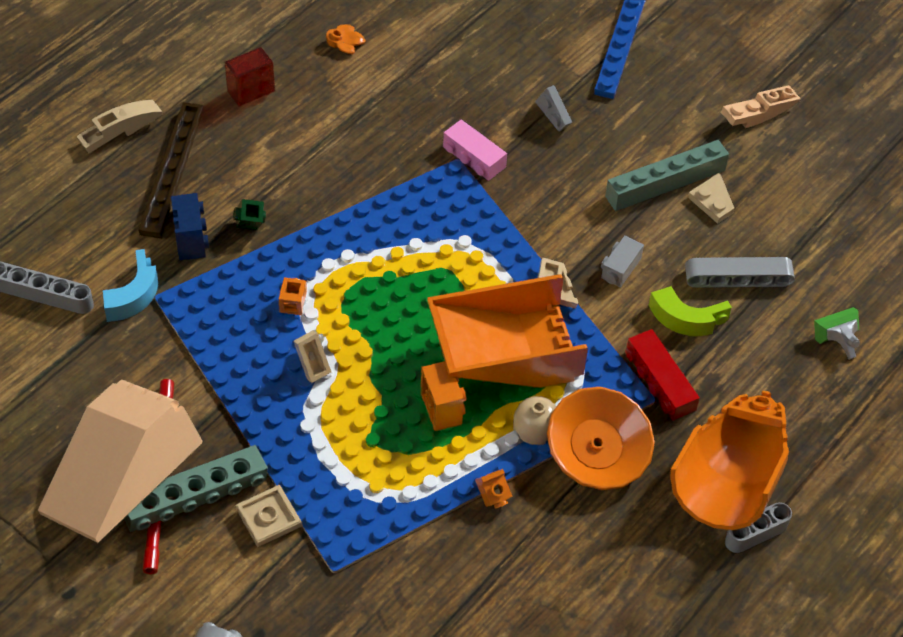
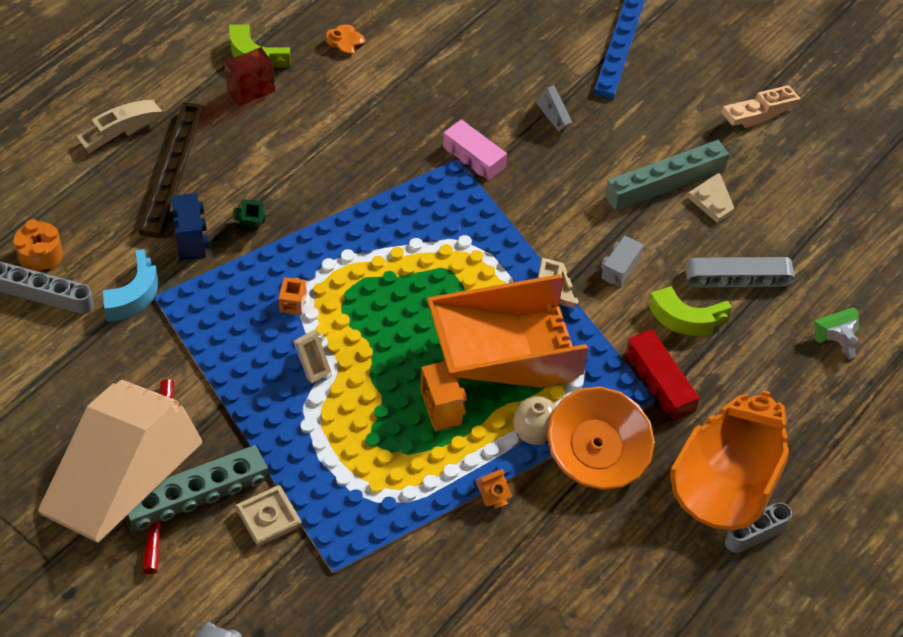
none -> orange brick [13,219,63,273]
none -> lime arch [229,25,291,74]

